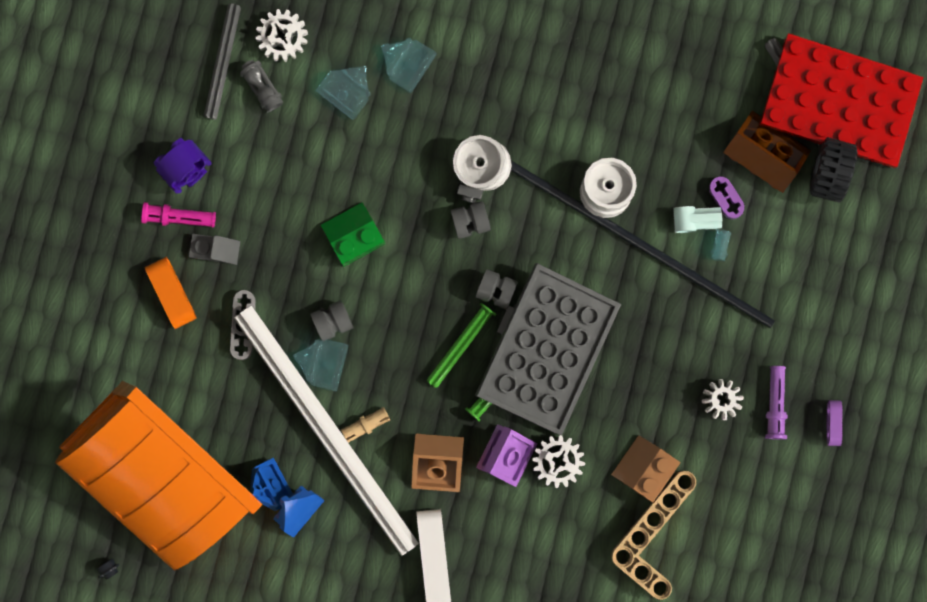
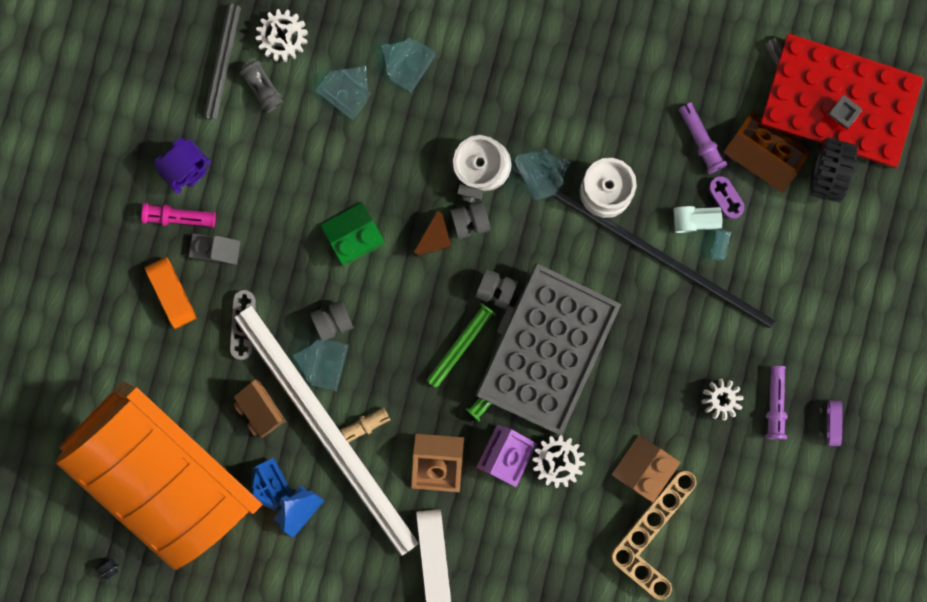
none -> medium nougat slope [234,380,287,438]
none -> reddish brown slope [414,211,451,257]
none -> clear light blue slope [514,148,570,200]
none -> medium lavender pin [678,102,727,174]
none -> dark grey plate [827,95,863,130]

